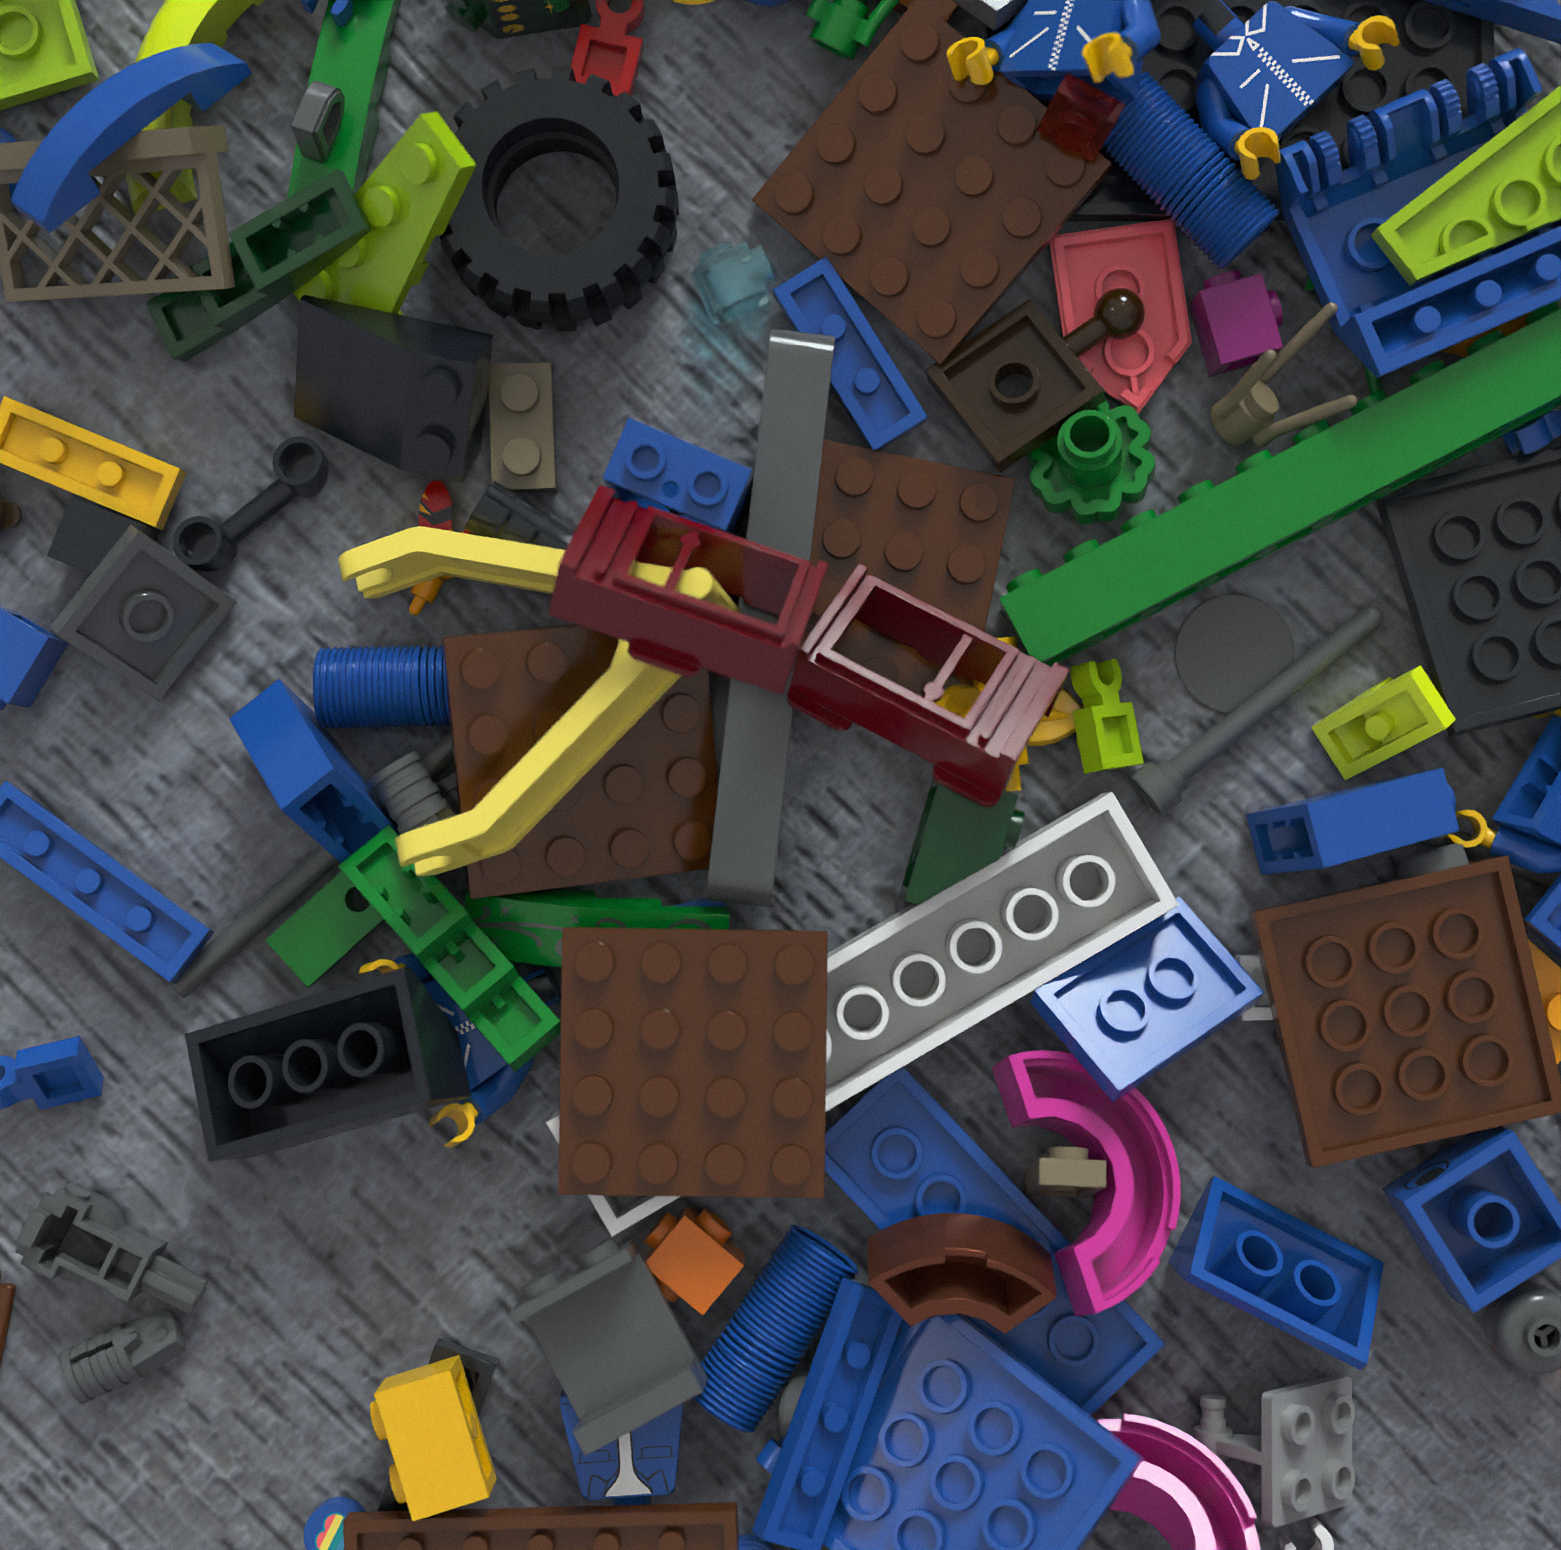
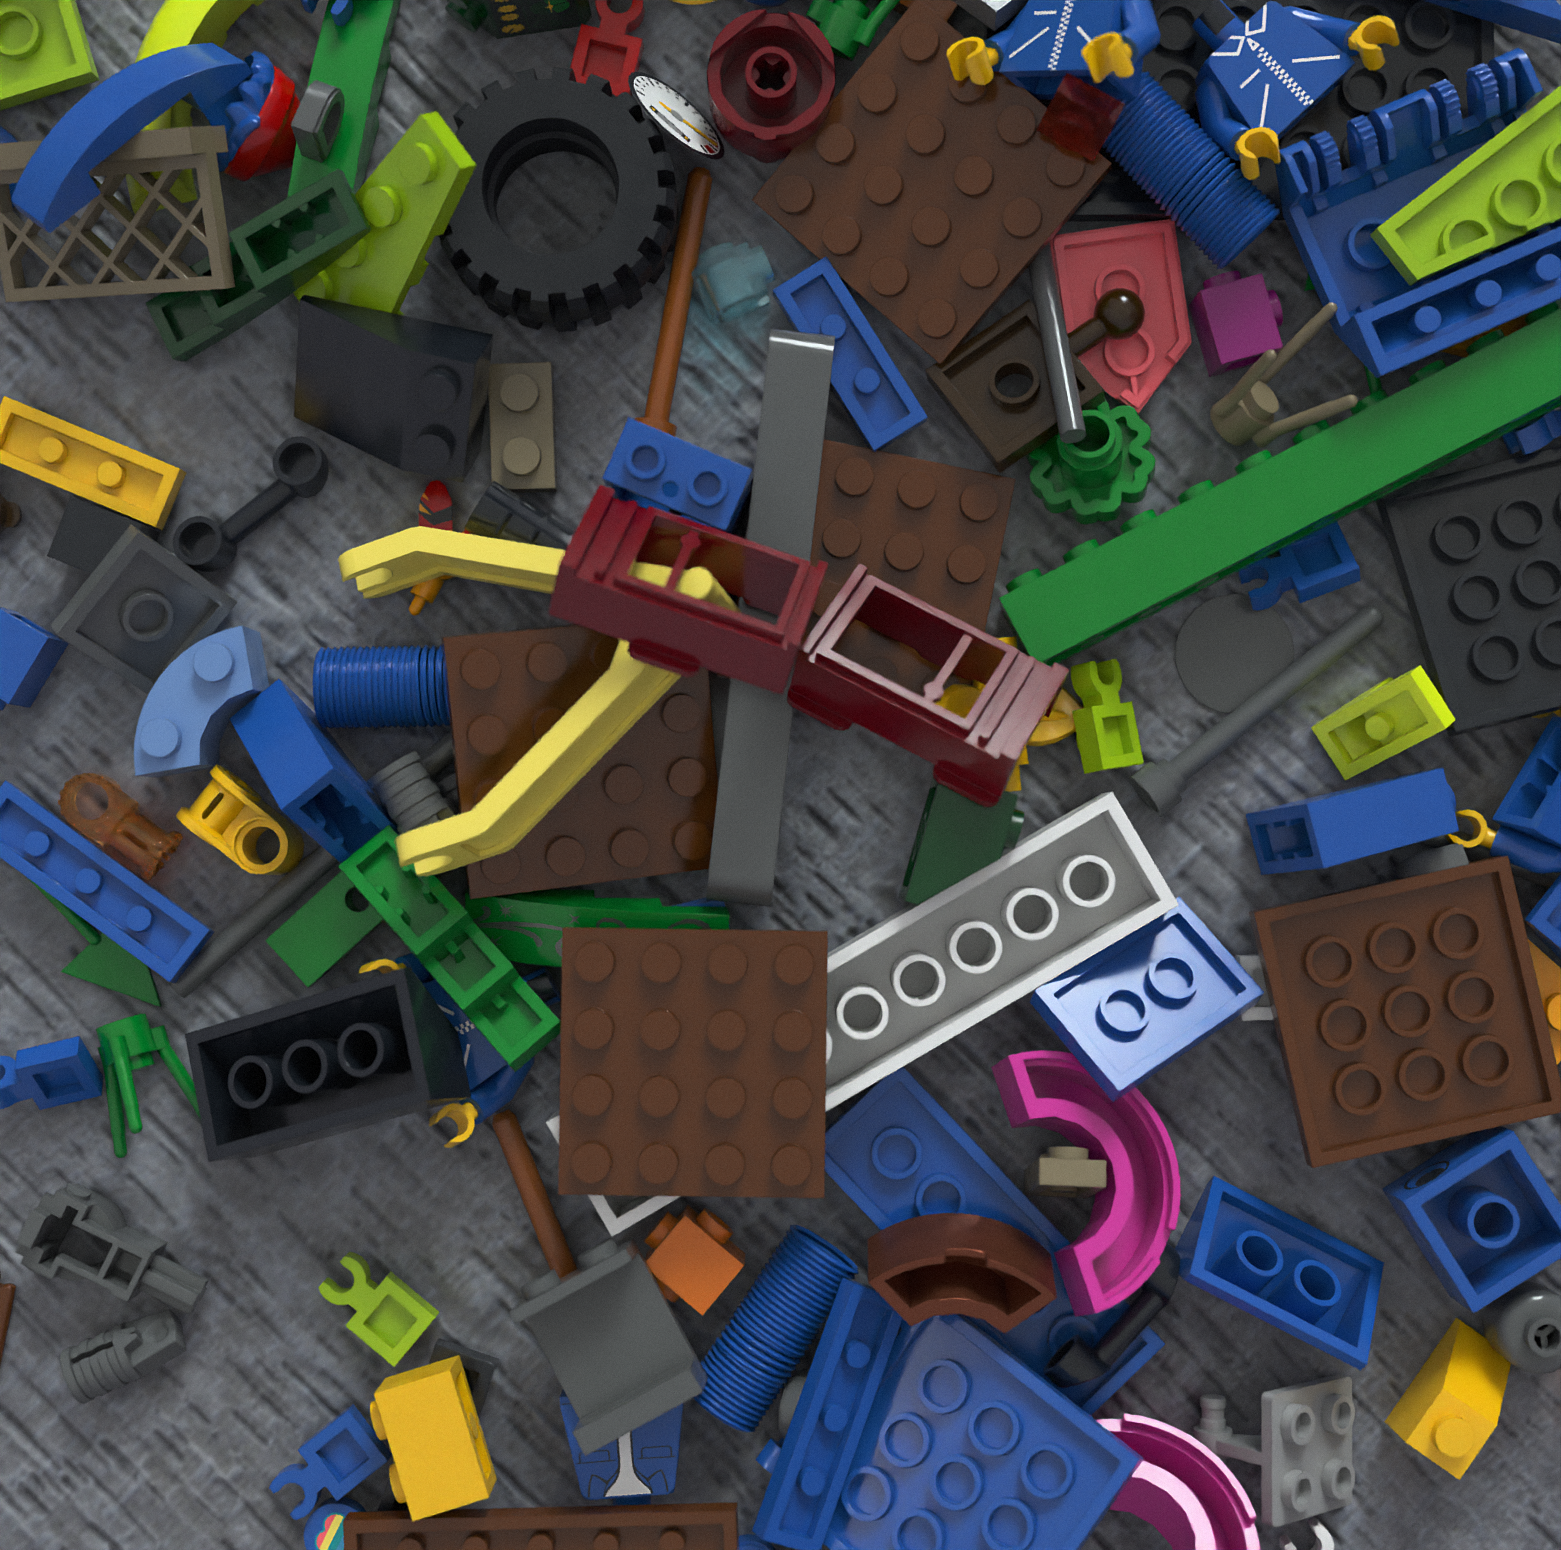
none -> green piece [29,879,162,1007]
none -> clear orange connector [58,773,183,881]
none -> green plant [96,1013,200,1158]
none -> medium blue brick [134,626,269,778]
none -> yellow piece [176,764,304,875]
none -> hair [203,51,301,182]
none -> blue plate [269,1404,392,1520]
none -> lime plate [318,1251,439,1367]
none -> dark orange bar [492,1109,578,1278]
none -> white sticker [628,72,725,160]
none -> dark orange bar [634,167,713,437]
none -> dark red brick [707,9,836,163]
none -> dark grey bar [1028,242,1086,443]
none -> black bar [1043,1242,1180,1388]
none -> blue plate [1238,521,1361,611]
none -> yellow slope [1385,1317,1511,1480]

